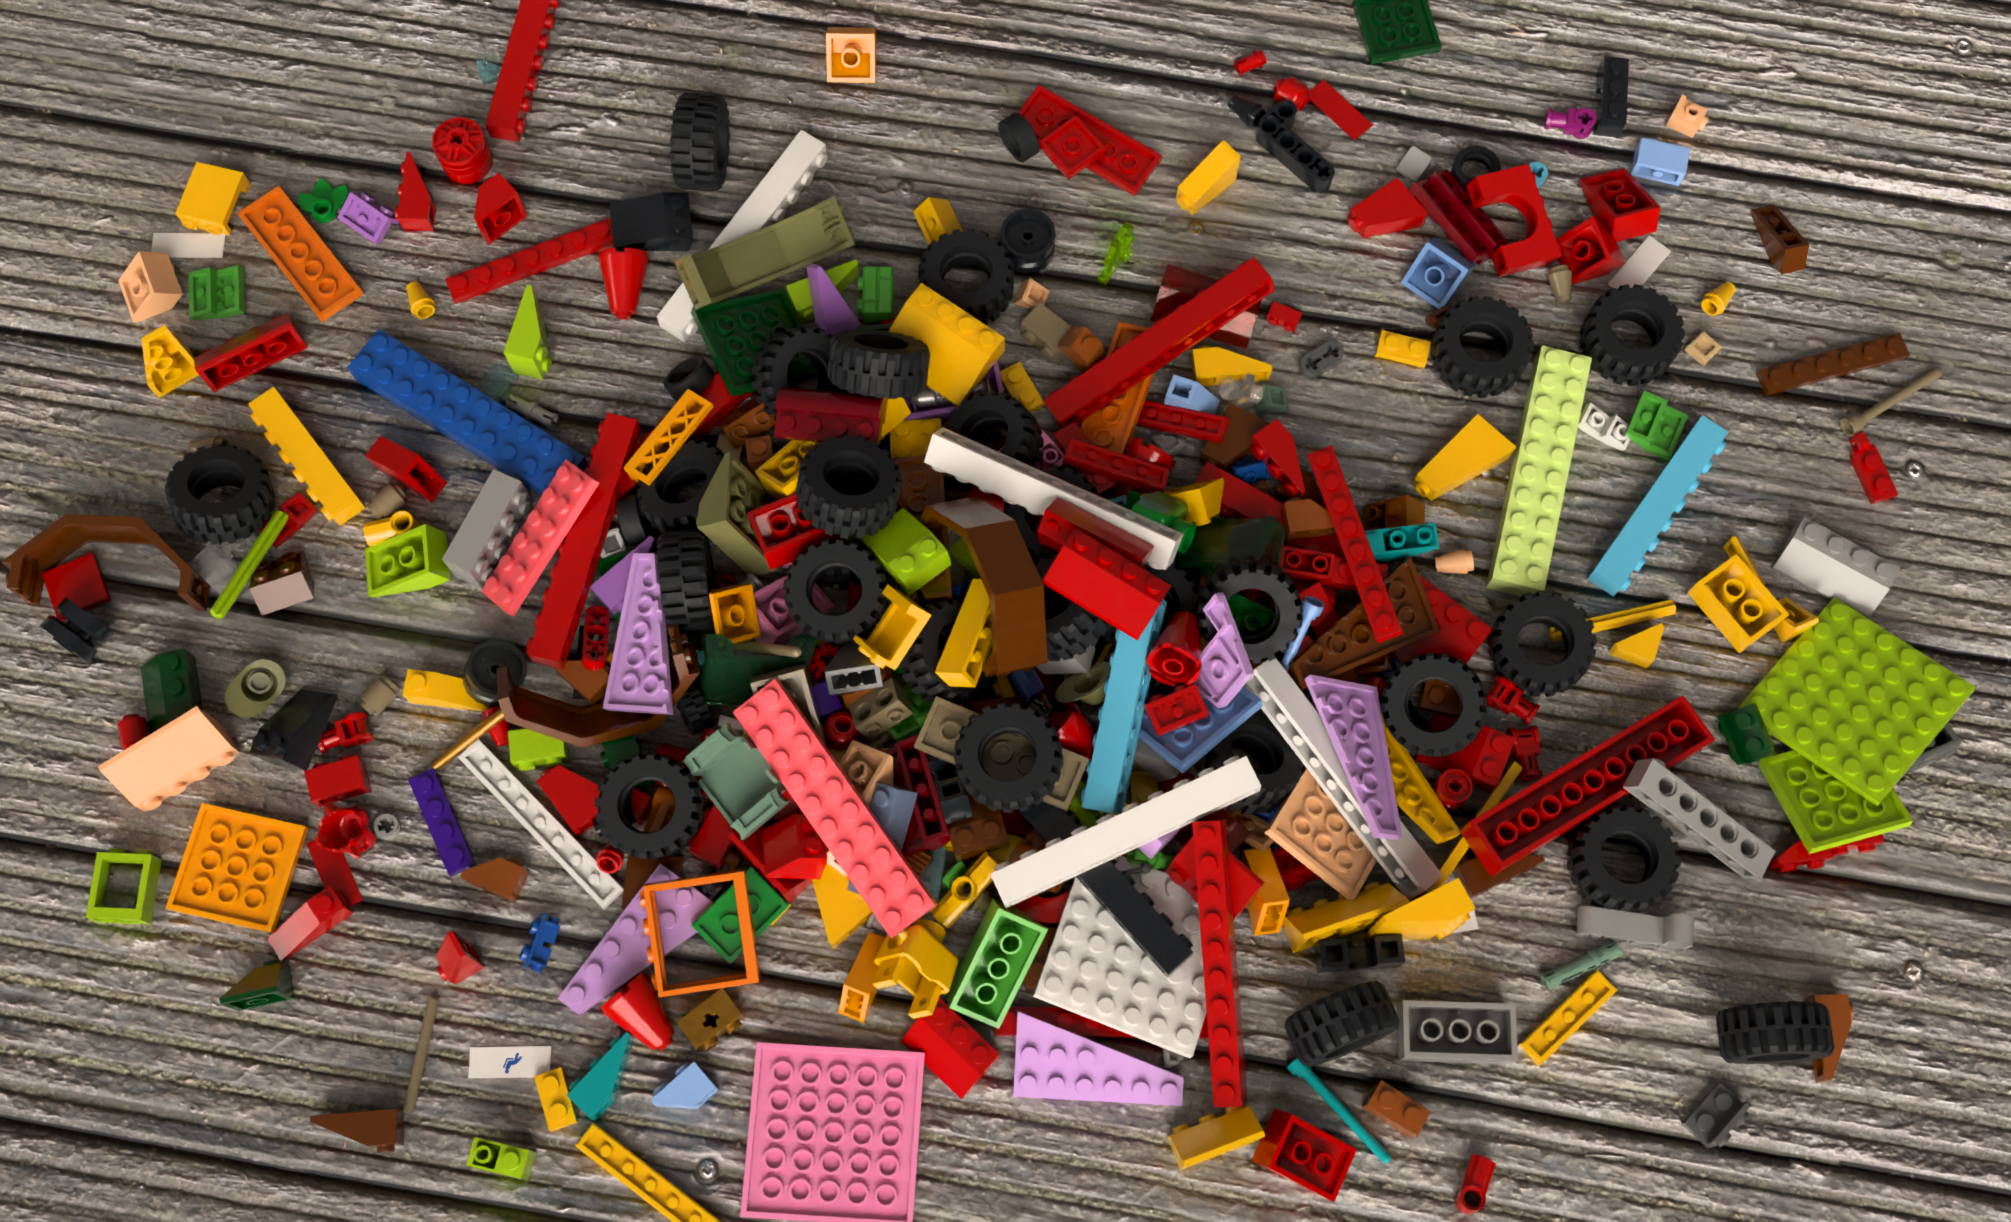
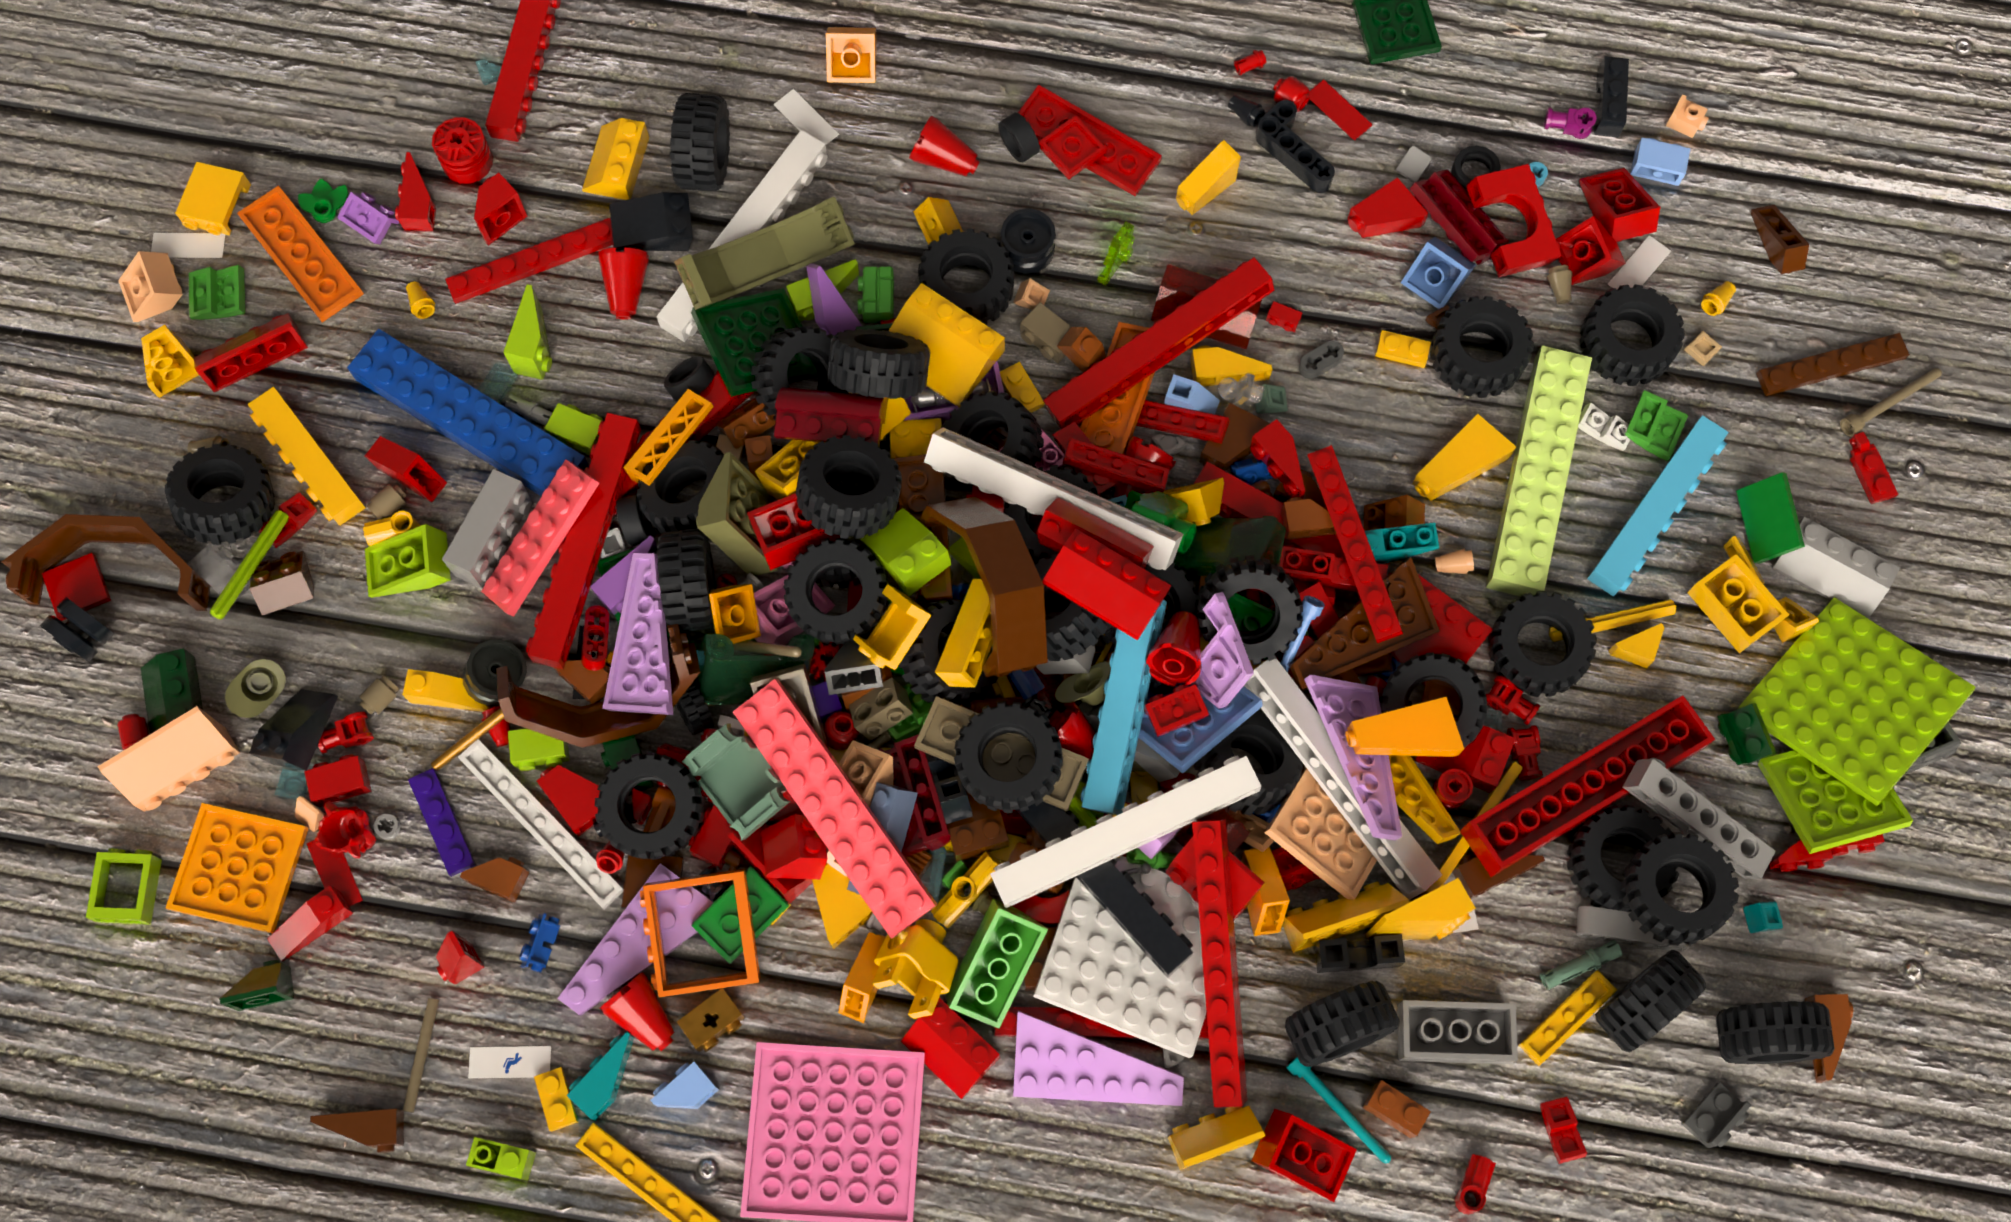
none -> clear light blue tile [274,769,308,801]
none -> light nougat slope [295,796,326,832]
none -> lime brick [544,403,604,456]
none -> yellow slope [582,118,649,200]
none -> white sticker [773,89,839,145]
none -> red cone [909,116,980,177]
none -> light orange slope [1345,697,1464,757]
none -> red slope [1540,1096,1587,1164]
none -> black tyre [1595,950,1706,1053]
none -> black tyre [1621,832,1739,946]
none -> green tile [1736,472,1805,564]
none -> teal slope [1743,901,1783,933]

